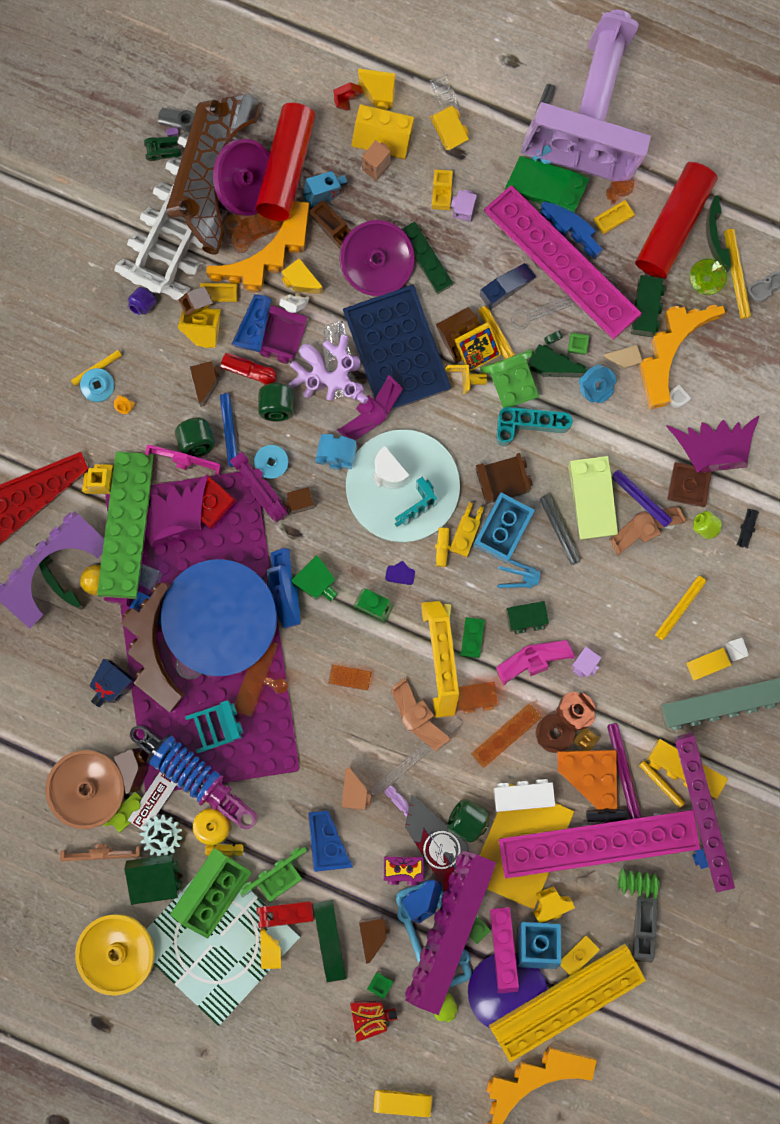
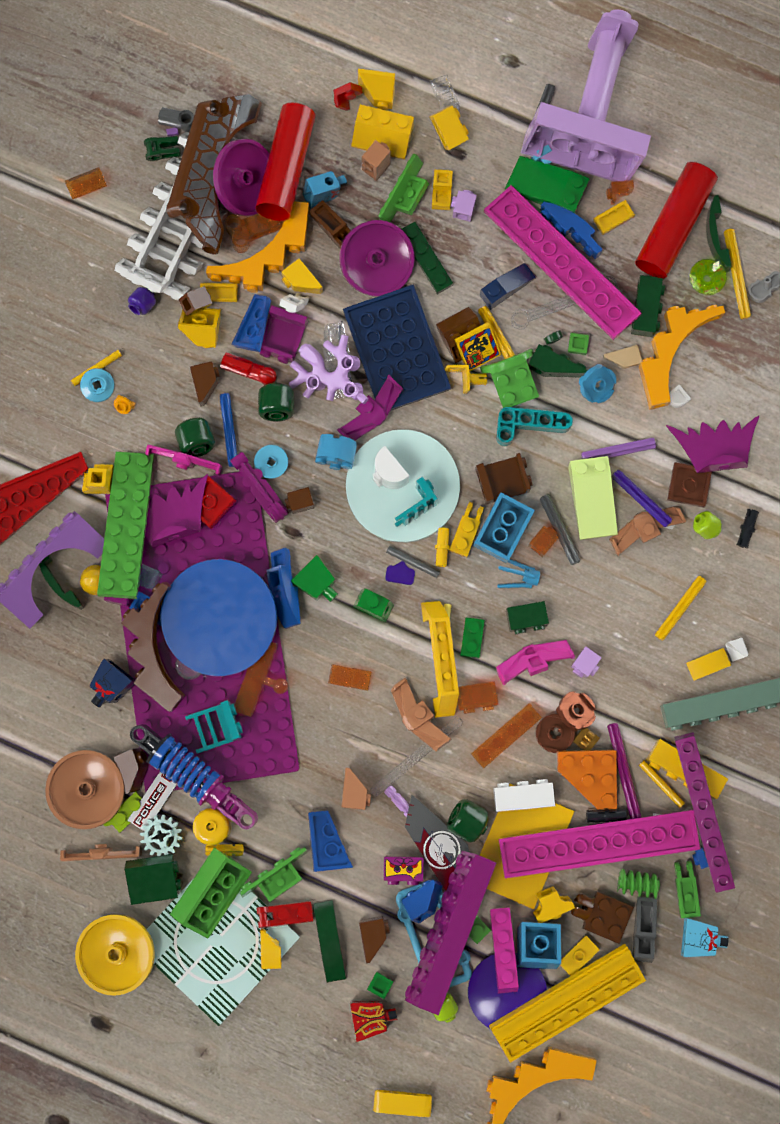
none -> clear orange plate [65,167,107,200]
none -> bright green bracket [378,154,429,223]
none -> dark grey bar [386,546,440,578]
none -> clear orange brick [528,526,559,558]
none -> reddish brown plate [571,891,634,944]
none -> medium lavender axle [581,438,656,459]
none -> bright green hinge [674,861,701,919]
none -> medium azure torso [681,918,728,957]

